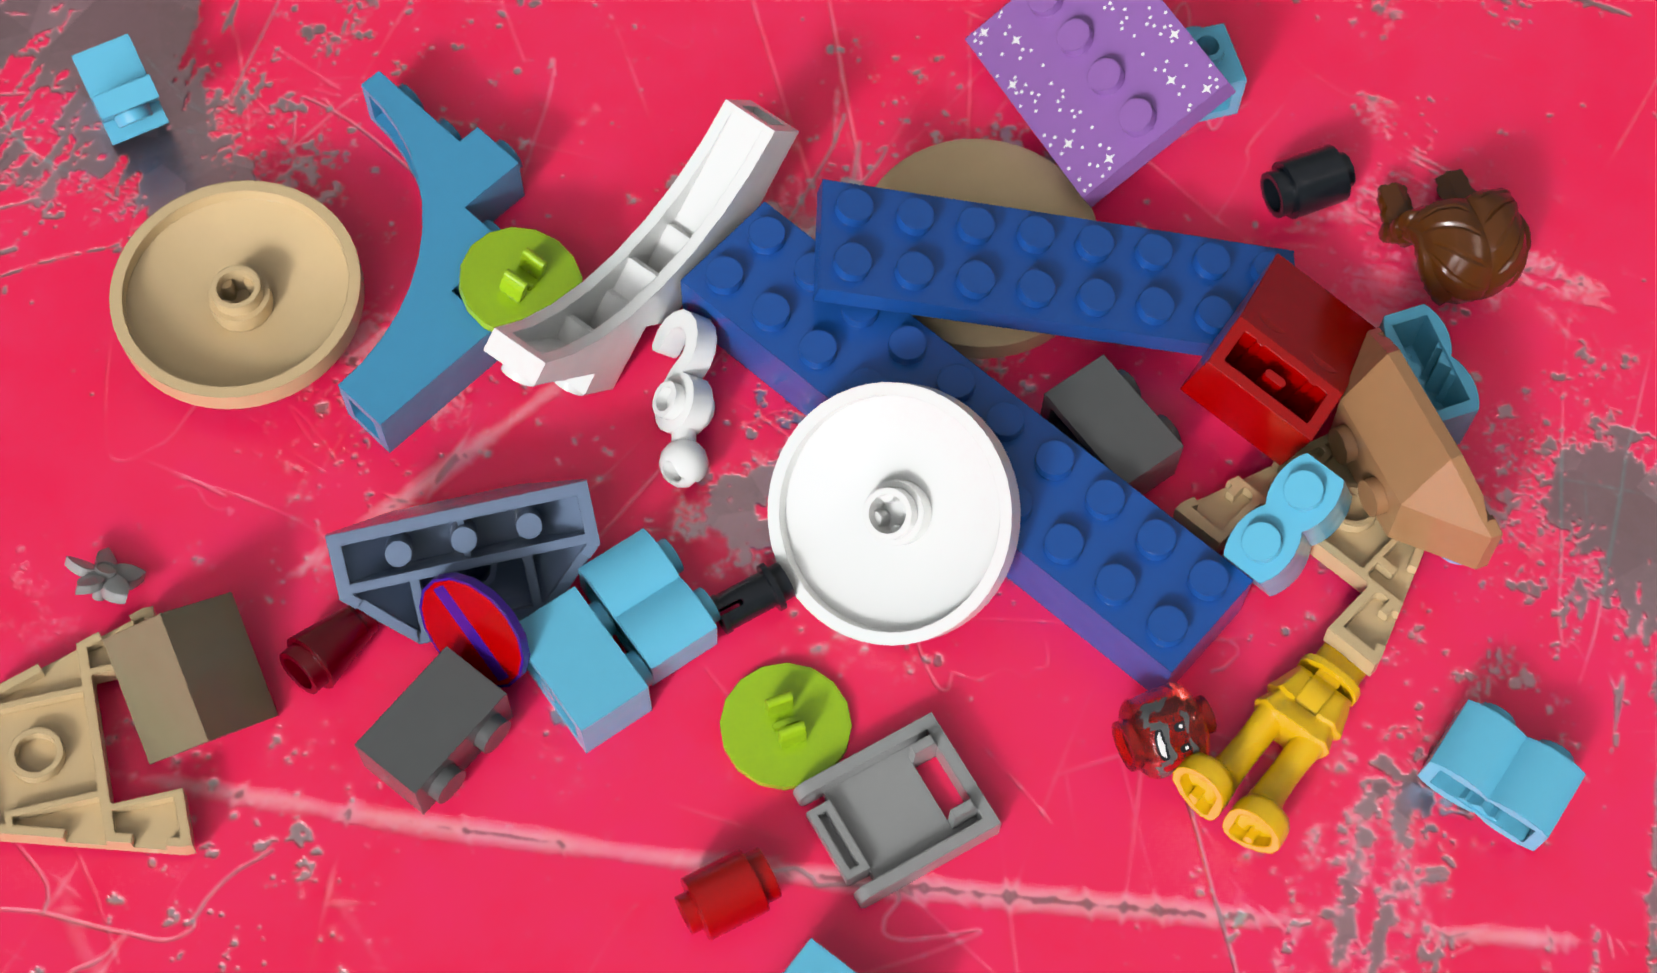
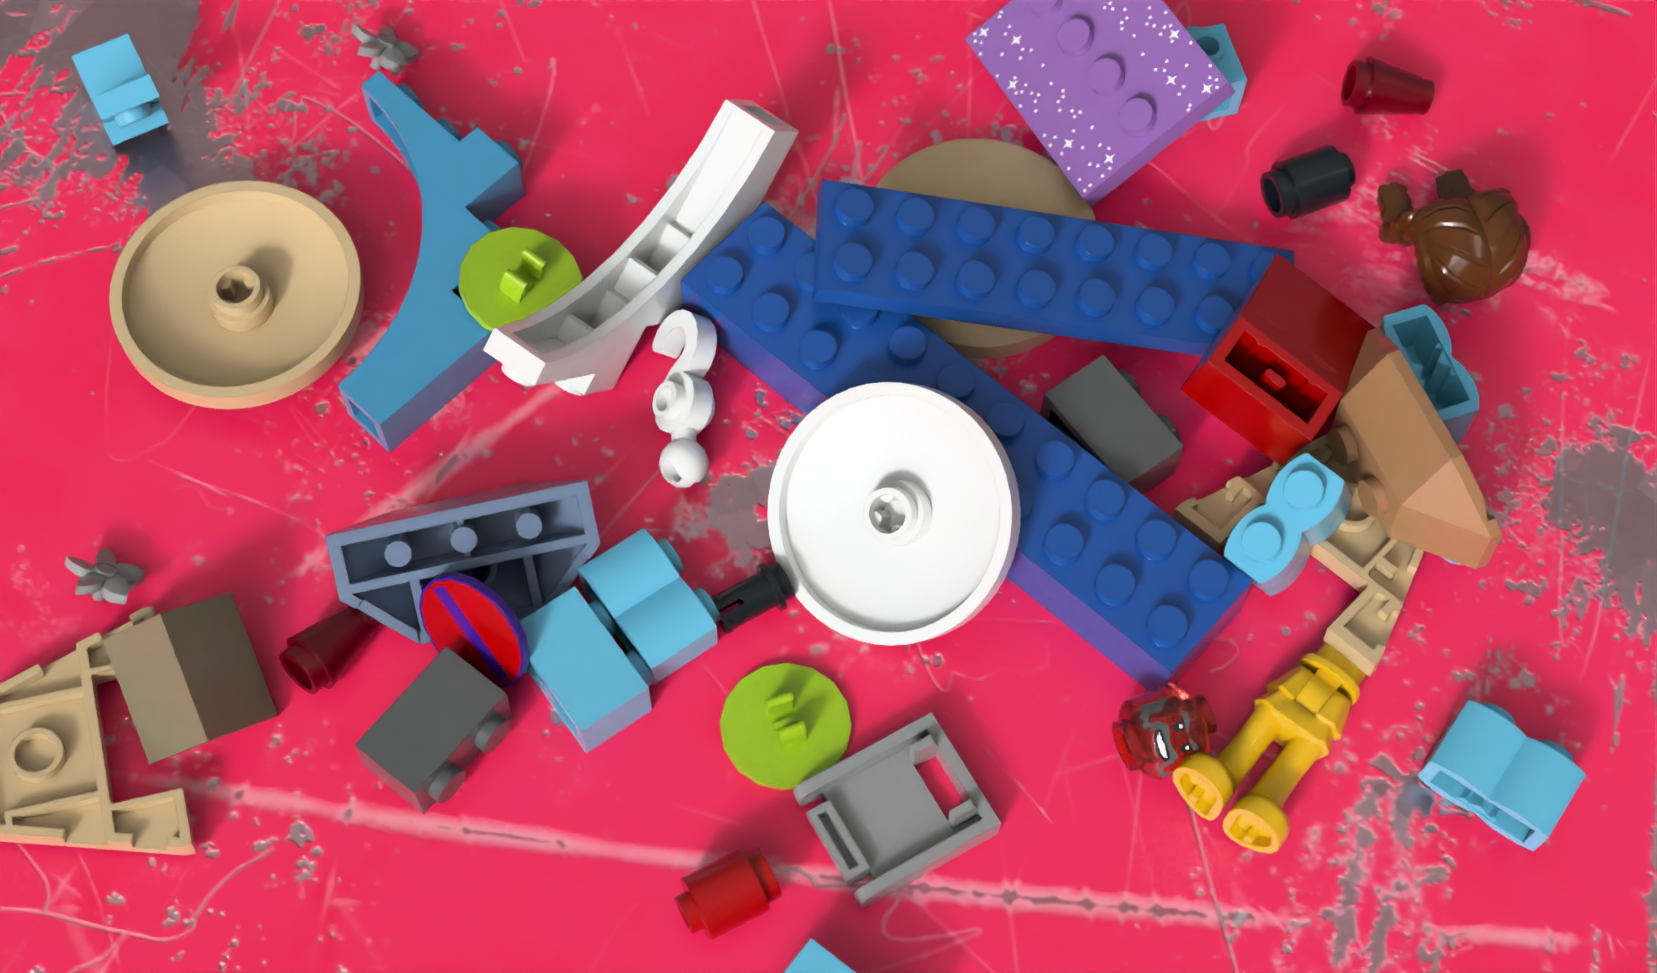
none -> light grey plant [351,23,420,73]
none -> dark red cone [1341,56,1434,115]

